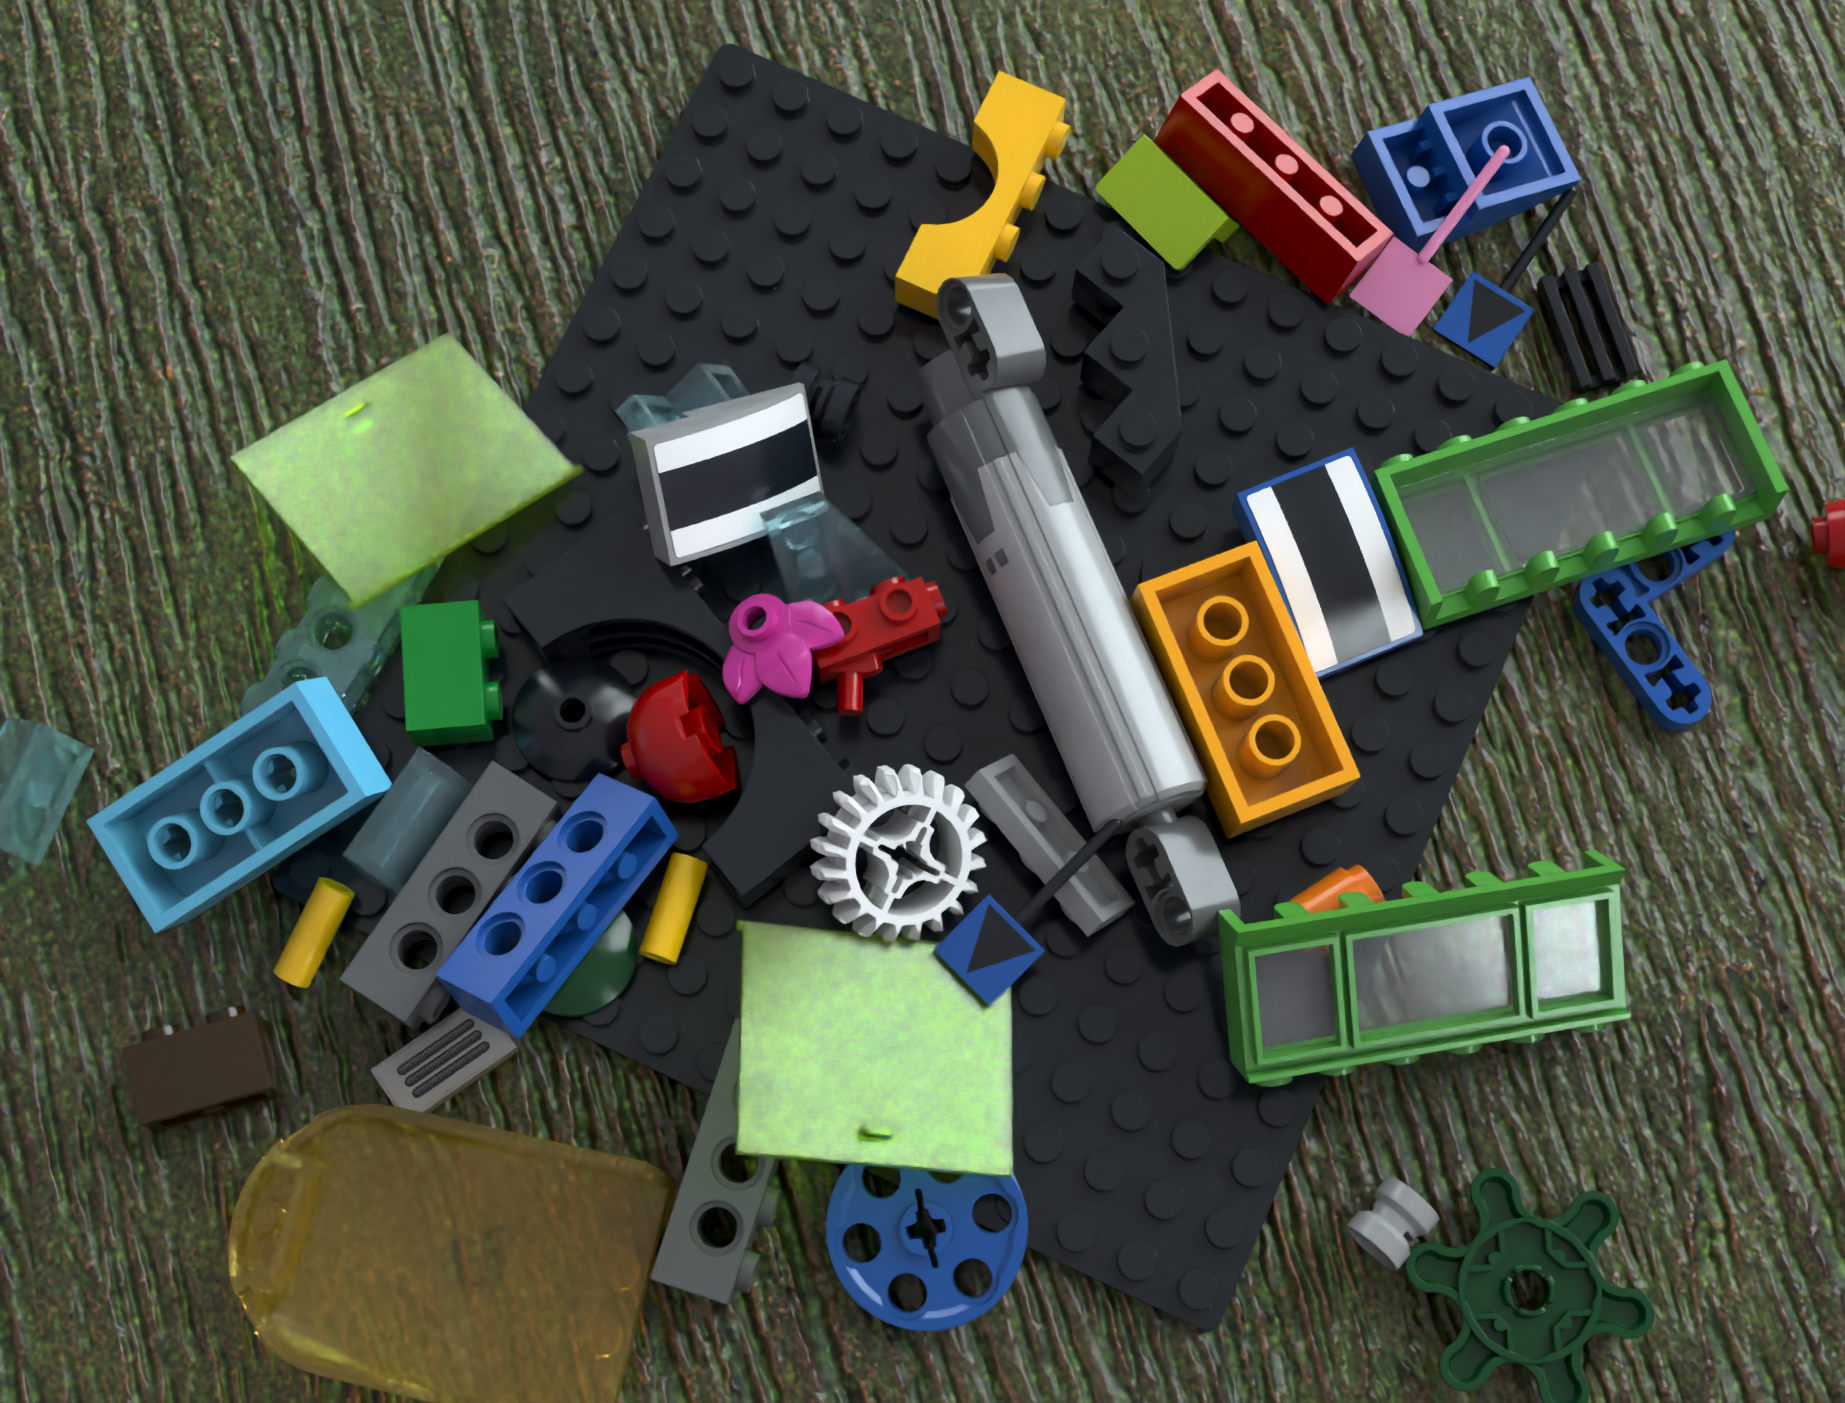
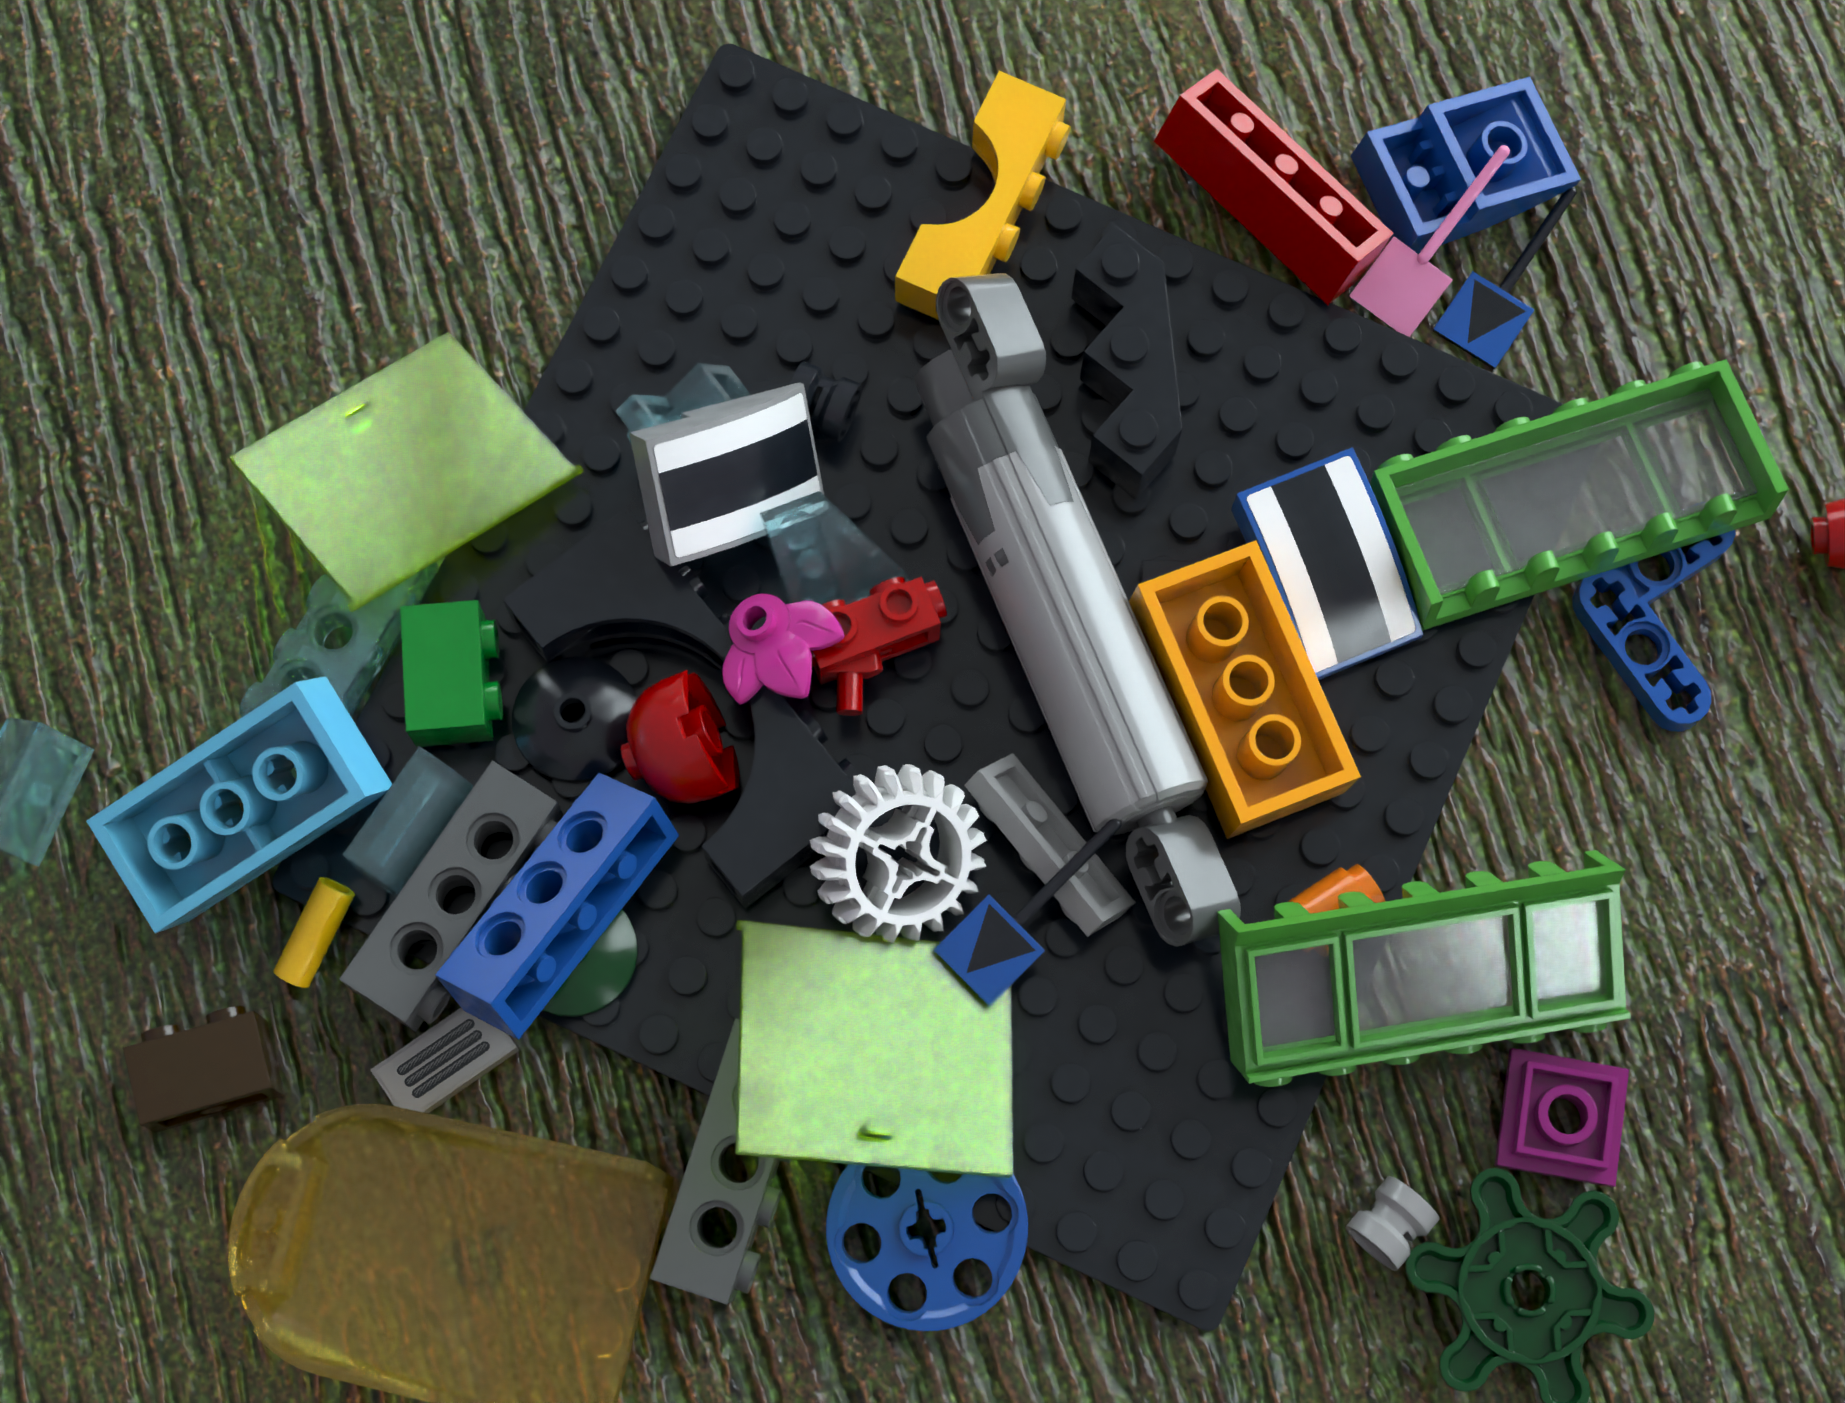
yellow axle [639,853,709,965] -> none
lime panel [1096,134,1240,271] -> none
black tile [1536,262,1639,395] -> none
none -> magenta piece [1495,1048,1629,1188]

